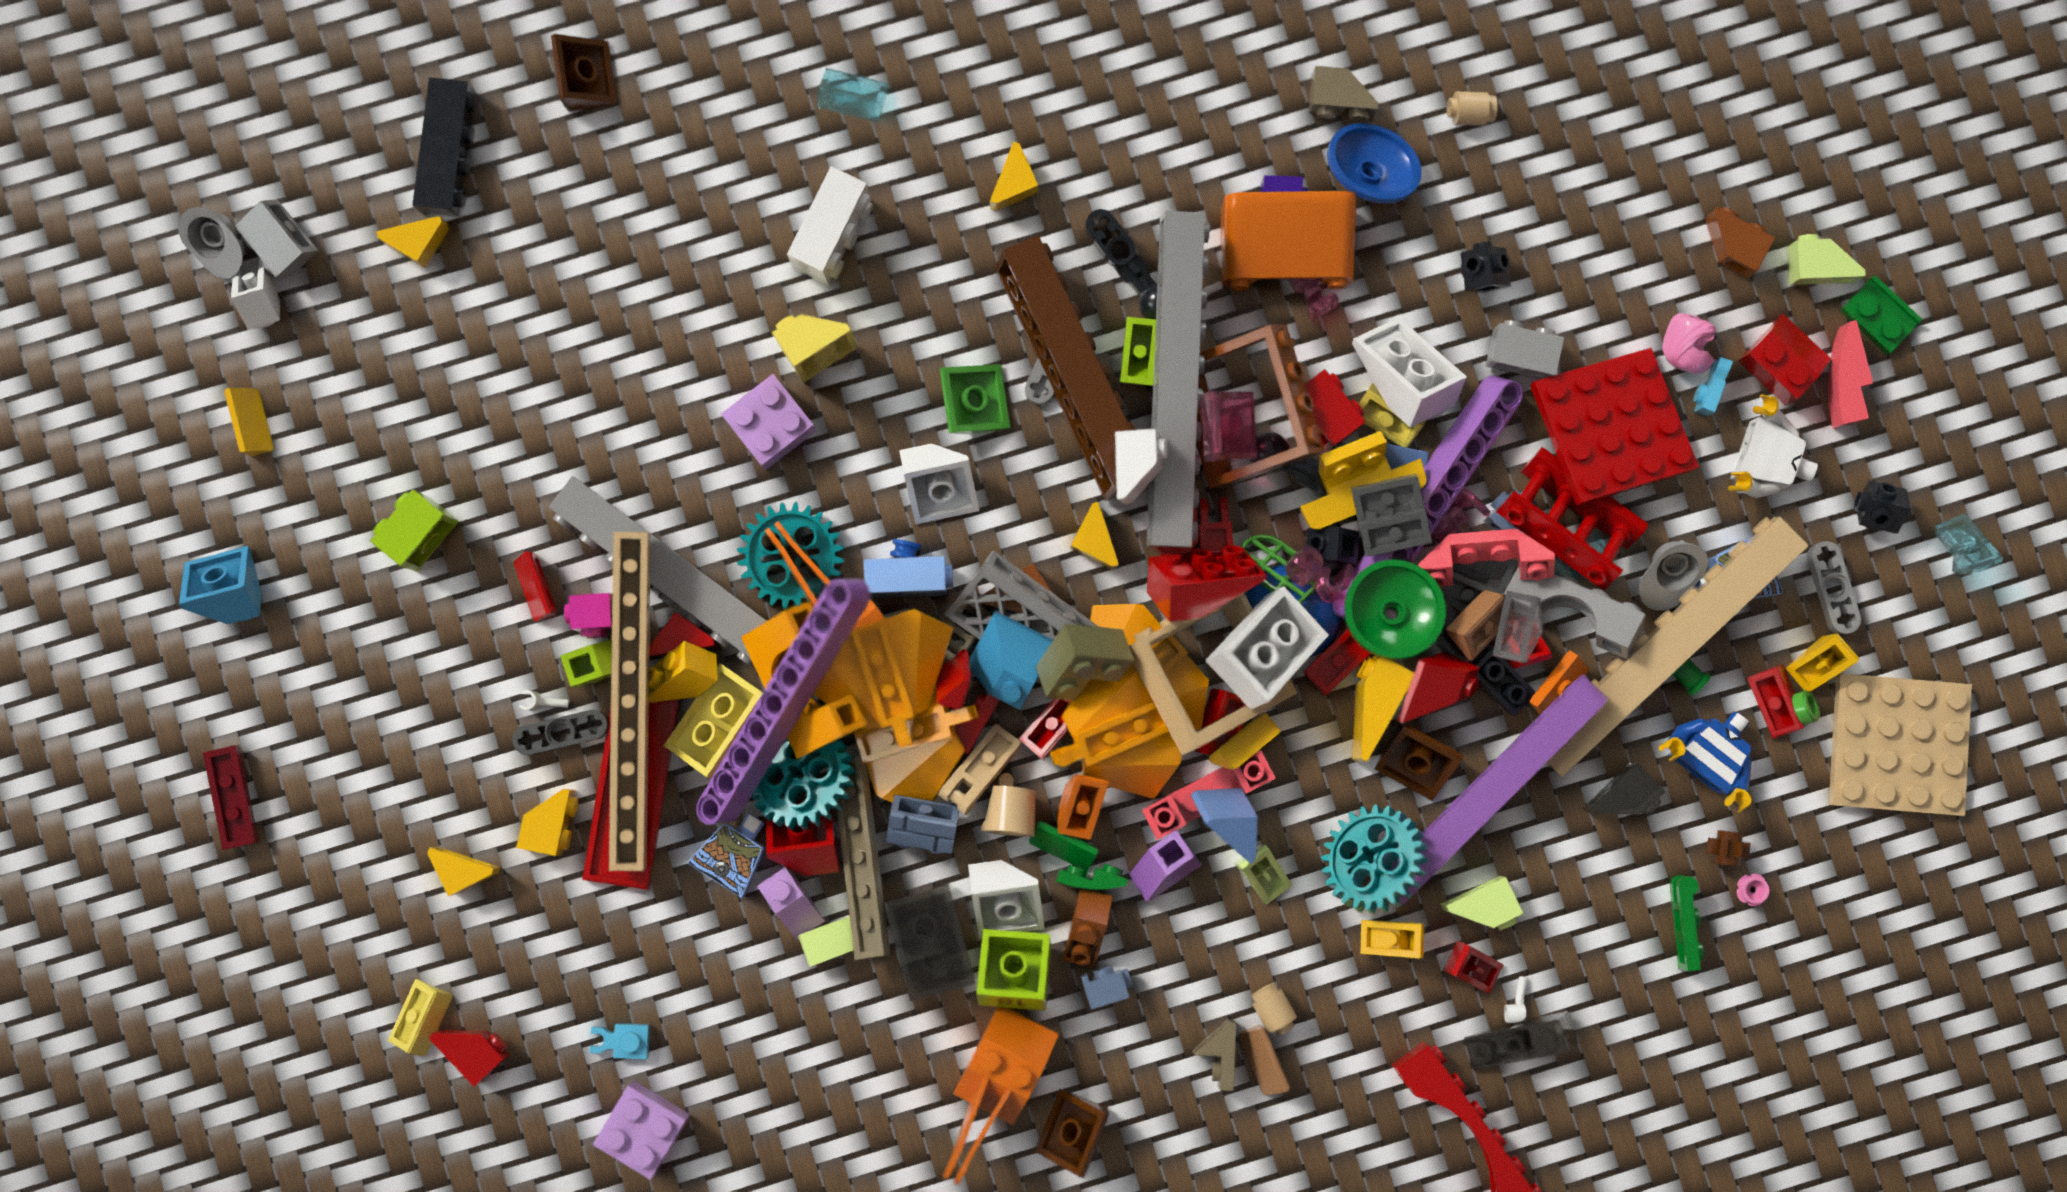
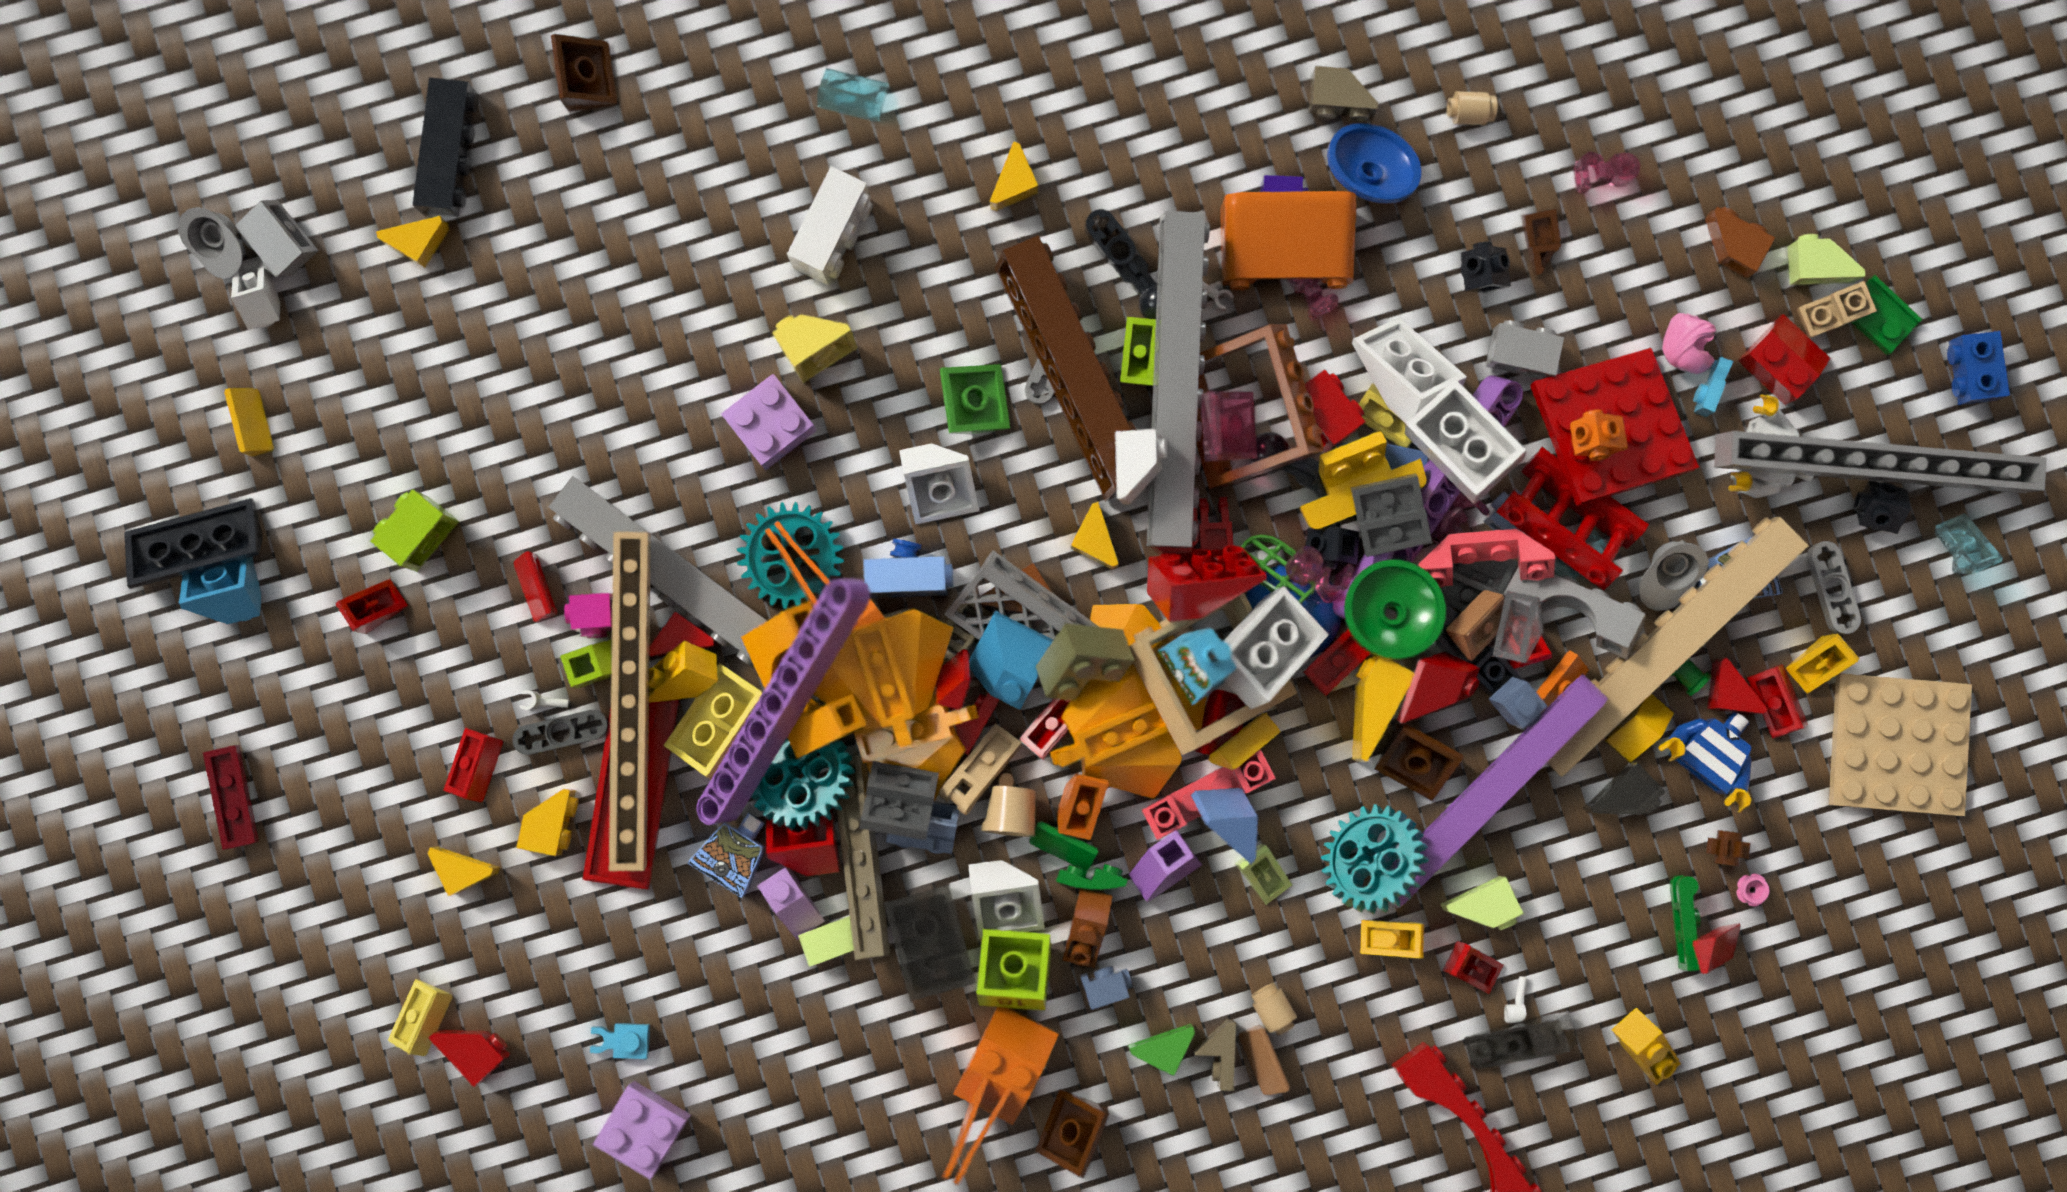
bright green tile [1792,690,1820,725] -> none
coral slope [1827,320,1873,429] -> none
none -> black slope [124,498,263,589]
none -> red slope [335,579,408,634]
none -> red slope [443,728,503,803]
none -> dark grey slope [859,761,939,840]
none -> bright green slope [1128,1023,1195,1076]
none -> medium azure torso [1158,628,1236,705]
none -> white hand [1202,281,1233,312]
none -> white brick [1405,379,1526,504]
none -> sand blue brick [1489,677,1548,729]
none -> reddish brown slope [1521,209,1561,275]
none -> orange brick [1570,410,1628,461]
none -> clear pink leg [1573,151,1640,194]
none -> yellow slope [1605,693,1674,762]
none -> yellow slope [1611,1008,1681,1085]
none -> red slope [1693,923,1741,974]
none -> red slope [1707,657,1769,715]
none -> light grey brick [1714,431,2046,493]
none -> tan slope [1797,281,1877,338]
none -> blue brick [1947,331,2010,405]

